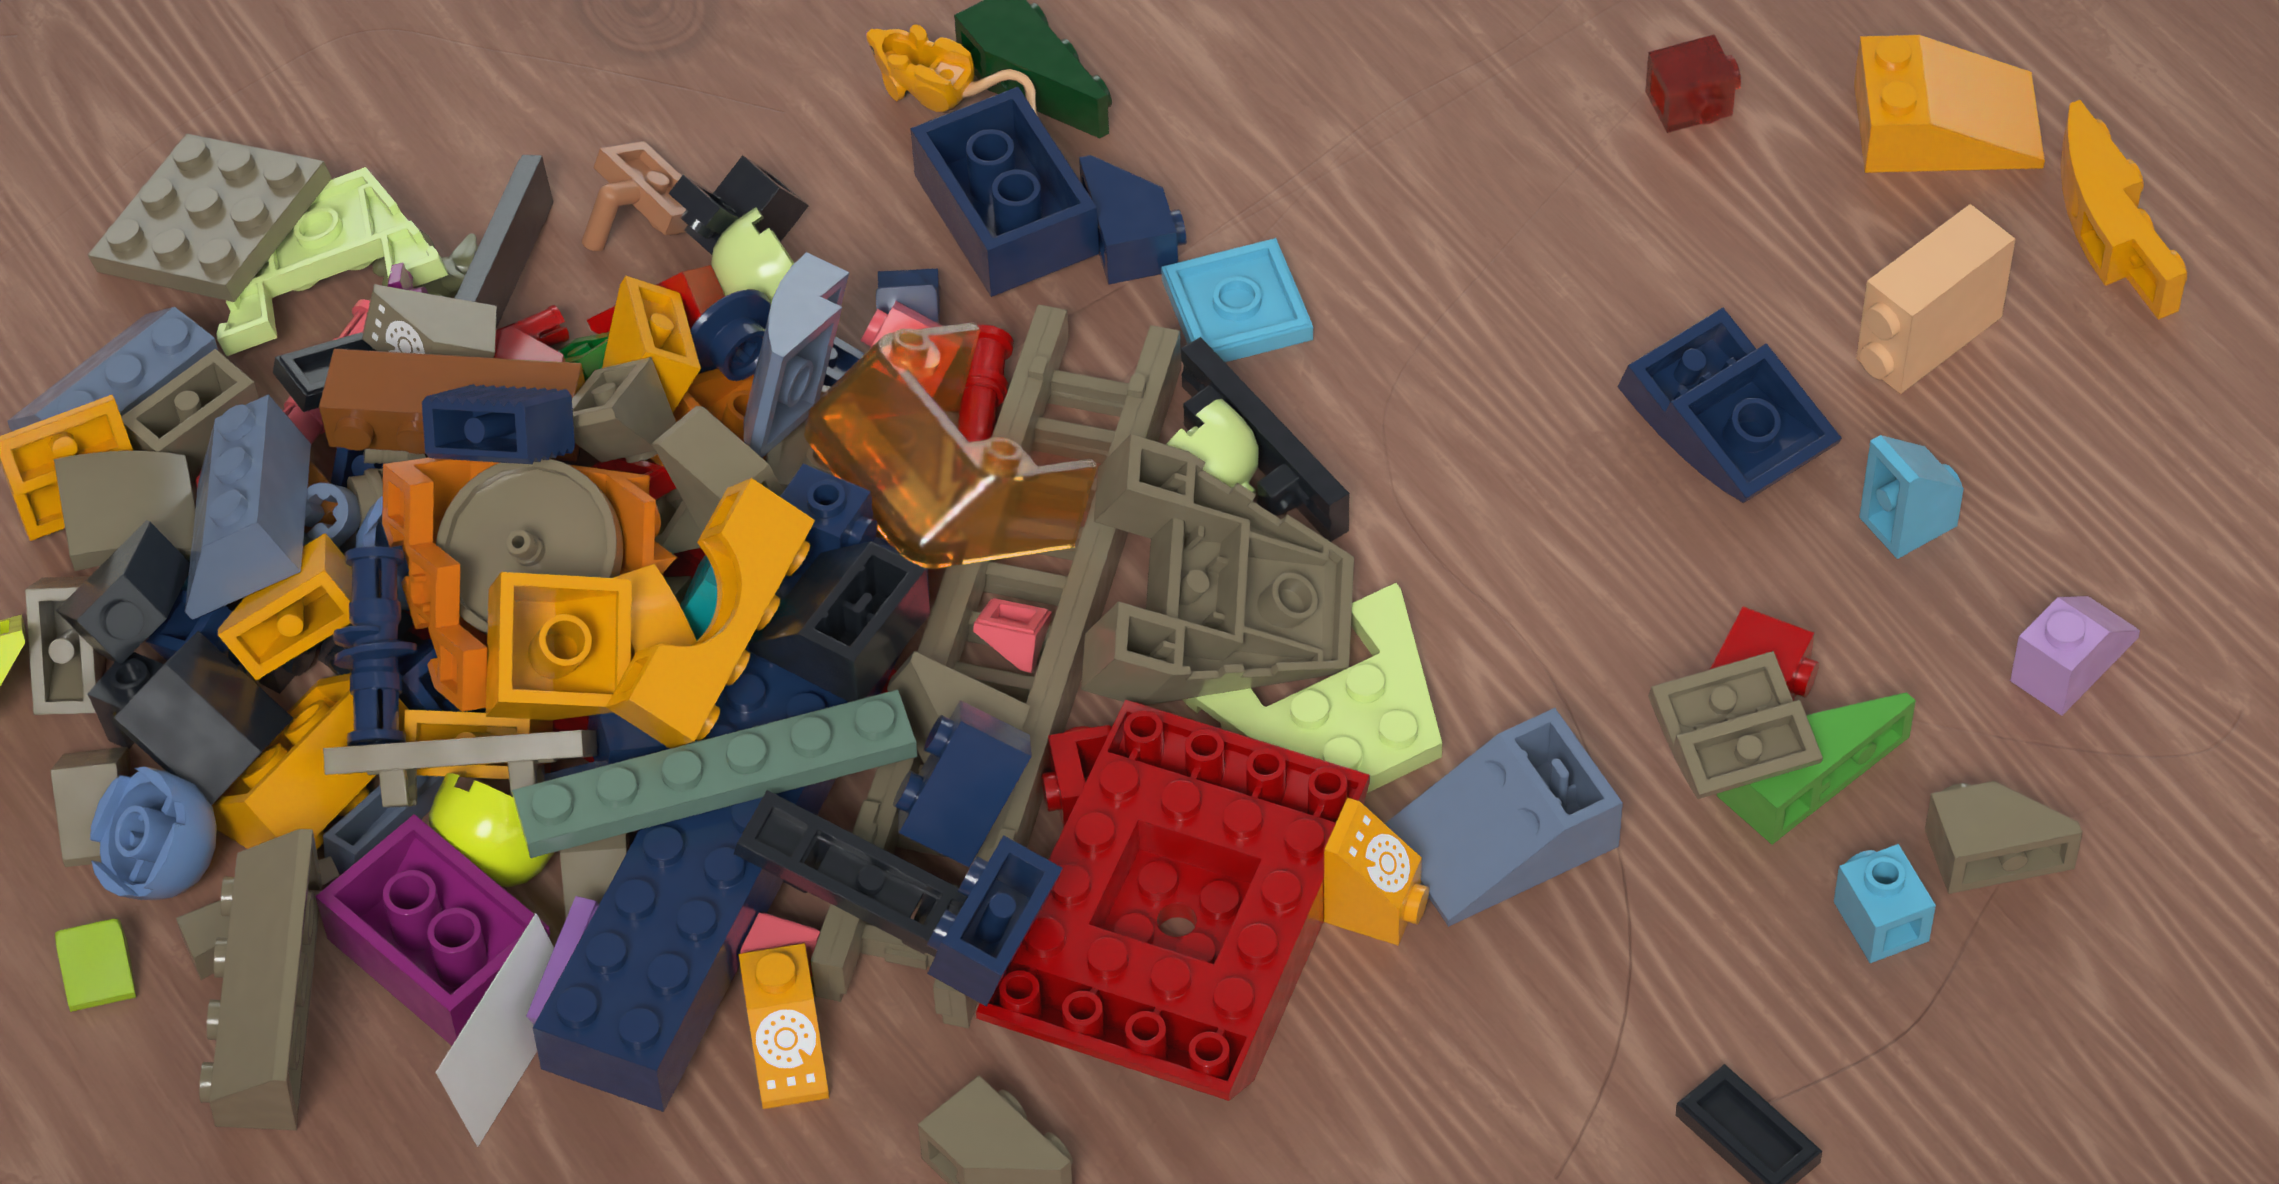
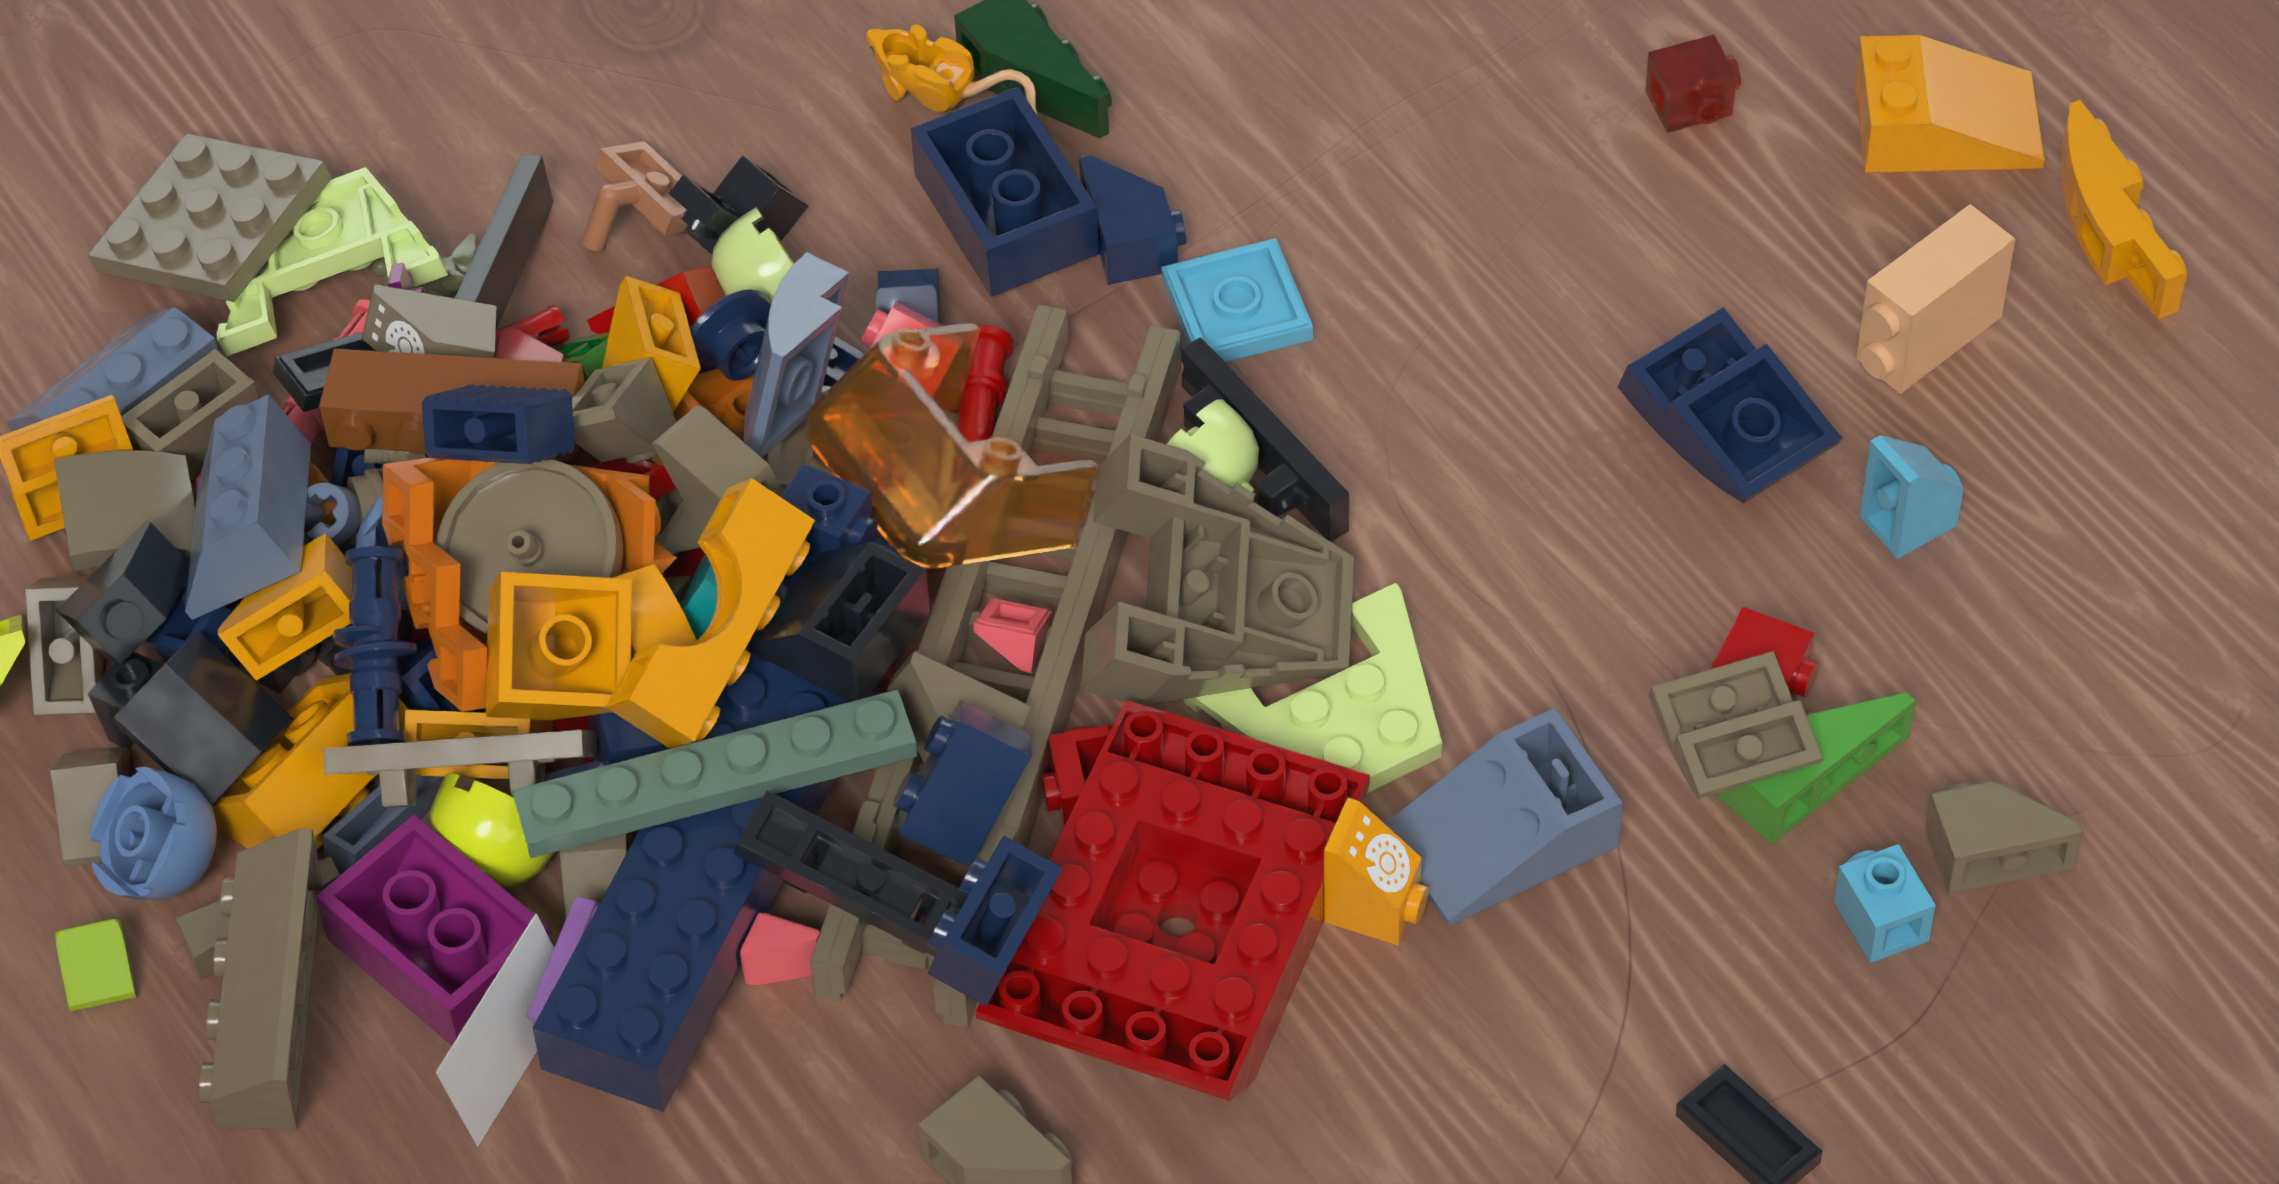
light orange slope [738,943,829,1109] -> none
lavender slope [2010,596,2140,716] -> none

